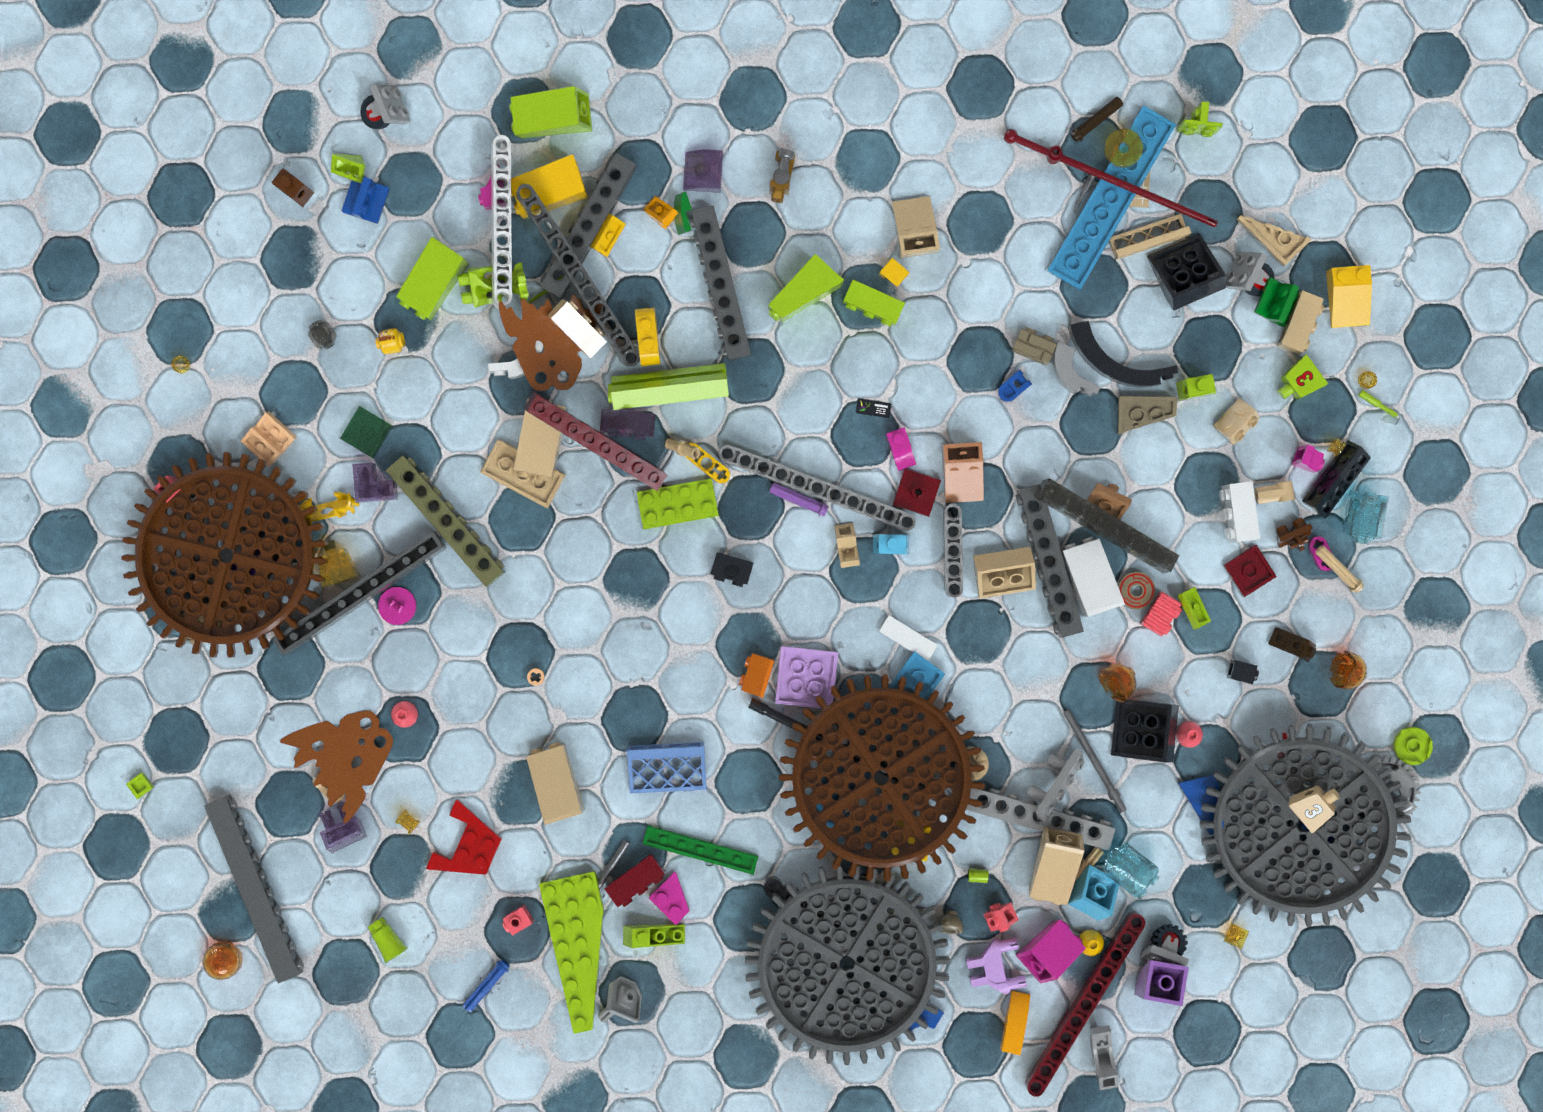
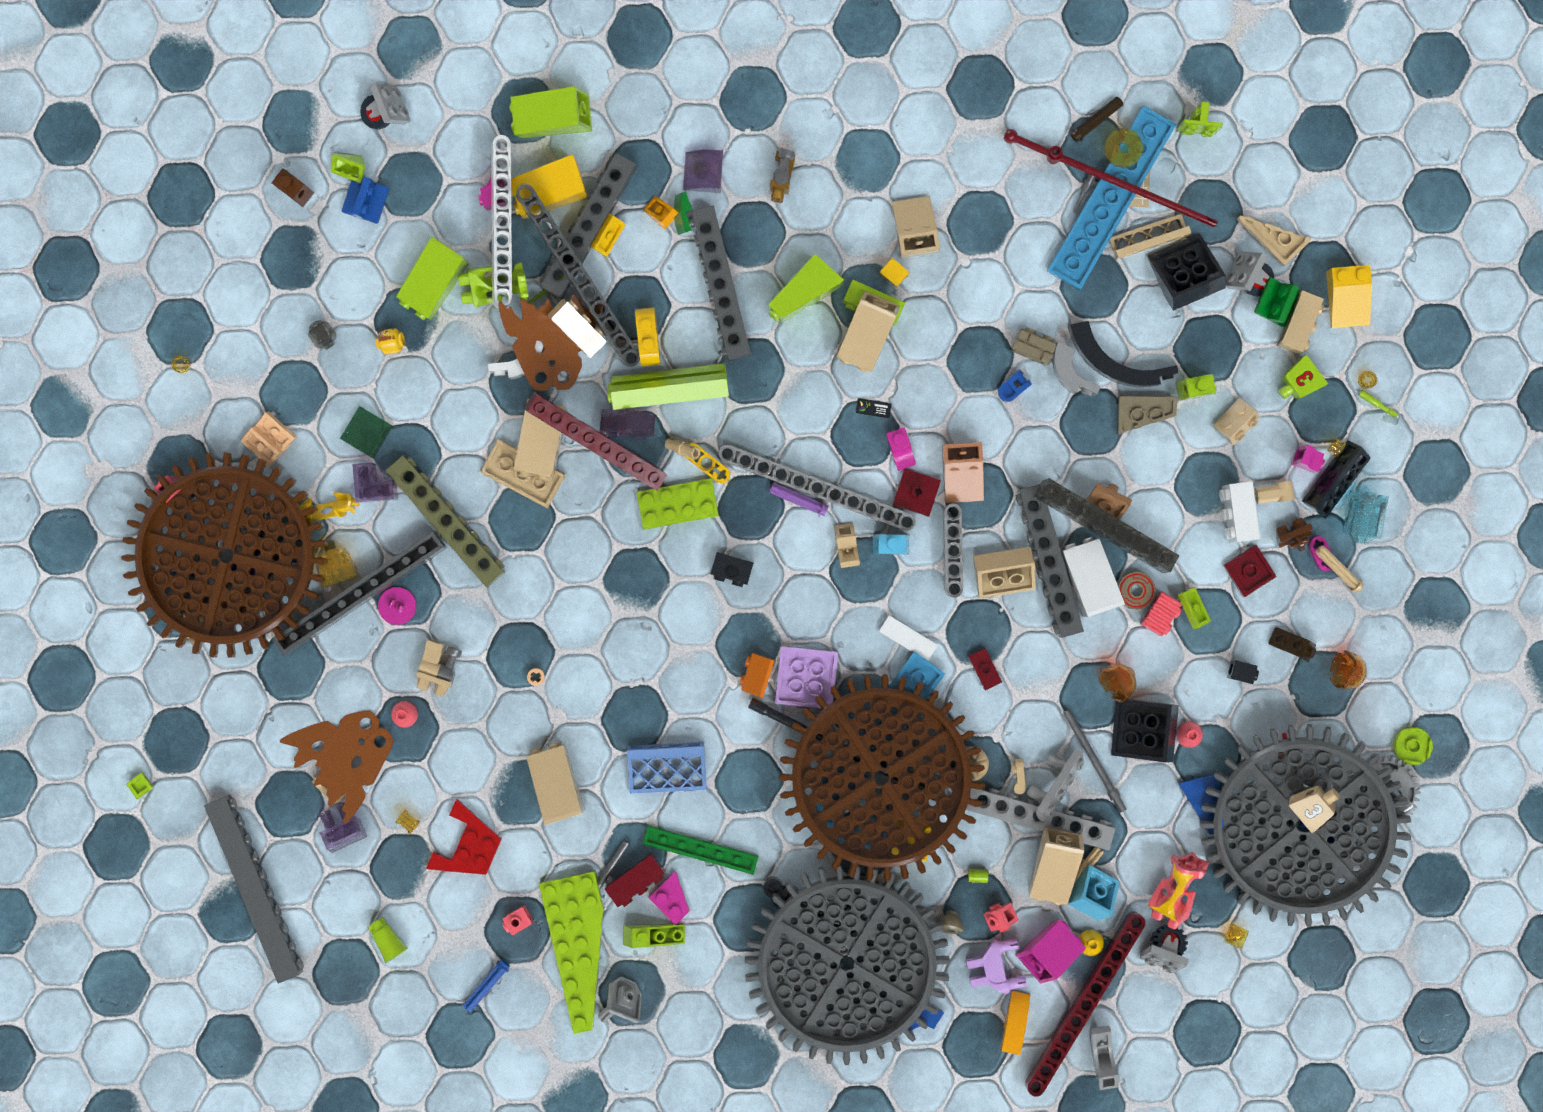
clear orange cylinder [202,941,243,980] -> none
clear light blue cylinder [1104,843,1159,899] -> none
medium lavender slope [1134,960,1189,1006] -> none
none -> tan hips [416,640,462,697]
none -> tan slope [837,291,900,372]
none -> dark red plate [968,648,1002,691]
none -> tan plate [1012,759,1026,794]
none -> coral hips [1148,852,1209,929]

